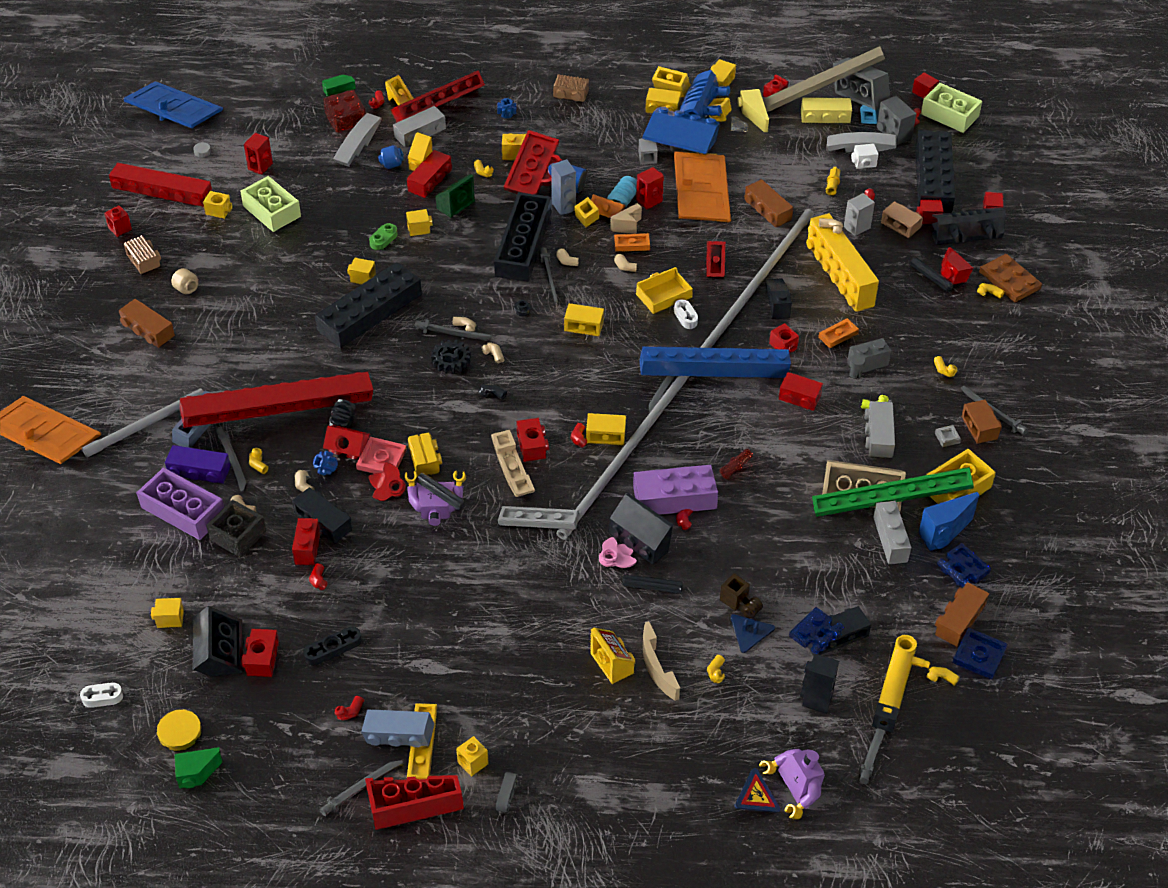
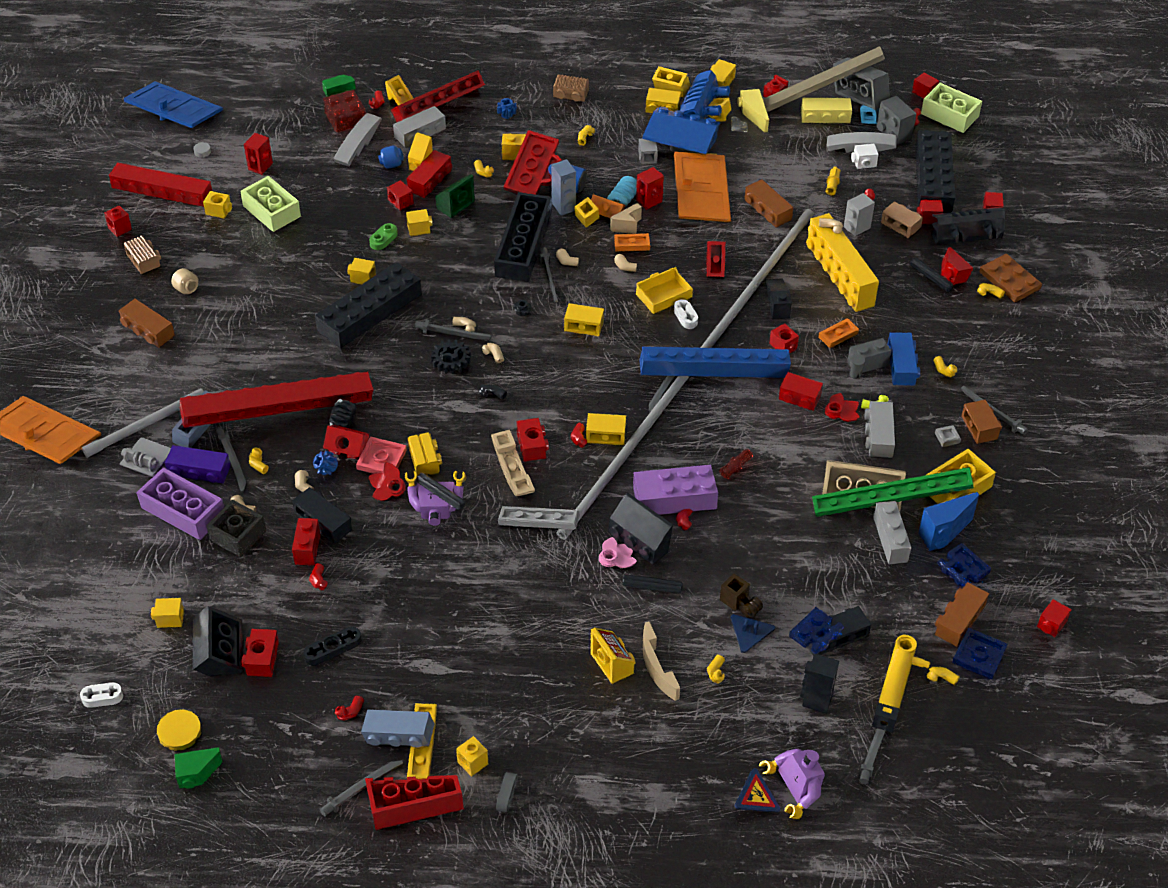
none -> light grey hinge [120,437,171,477]
none -> red brick [387,180,414,210]
none -> yellow arm [578,125,595,146]
none -> red plate [825,393,860,422]
none -> blue brick [887,333,920,385]
none -> red brick [1037,599,1071,637]

